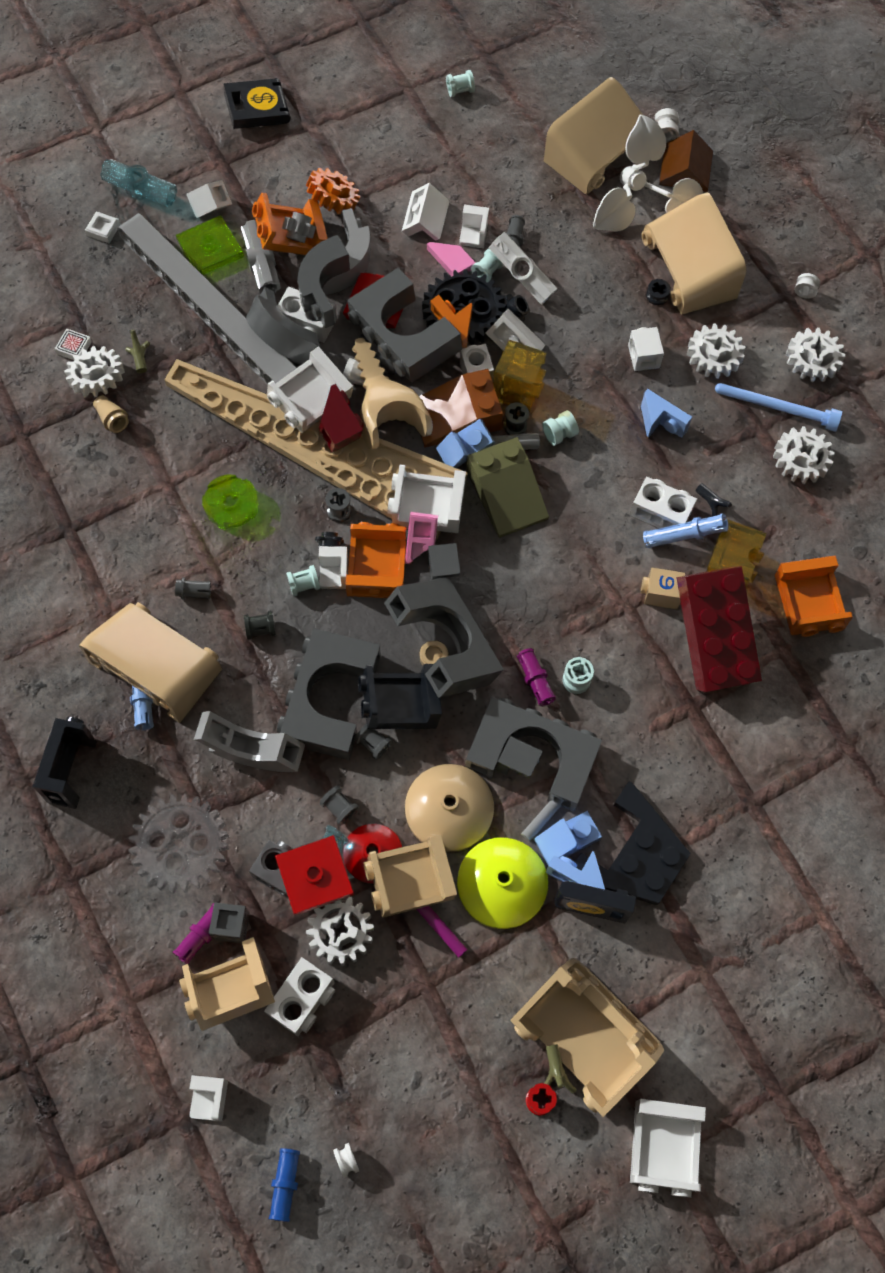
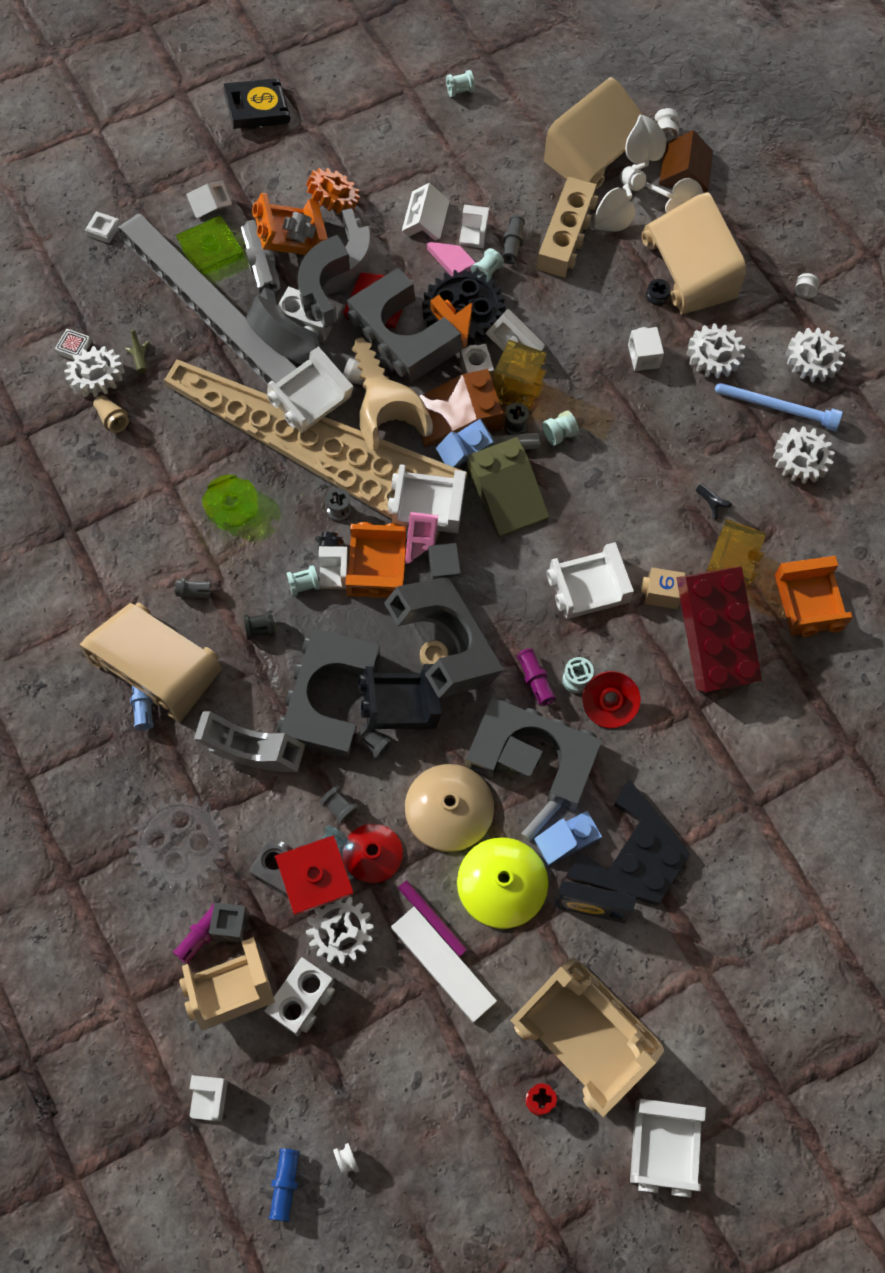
black panel [32,717,97,809] -> none
clear light blue piece [100,159,177,206] -> none
dark red slope [319,383,364,453] -> none
tan panel [364,835,457,918] -> none
white piece [489,232,558,305] -> none
black plate [505,294,529,322] -> none
olive bar [544,1044,576,1094] -> none
light blue slope [546,851,605,889] -> none
white brick [630,476,697,528] -> none
light blue slope [641,389,692,438] -> none
light blue pin [643,514,728,548] -> none
none -> white tile [391,907,497,1023]
none -> tan brick [537,176,599,278]
none -> white panel [547,542,634,619]
none -> red dish [582,671,641,728]

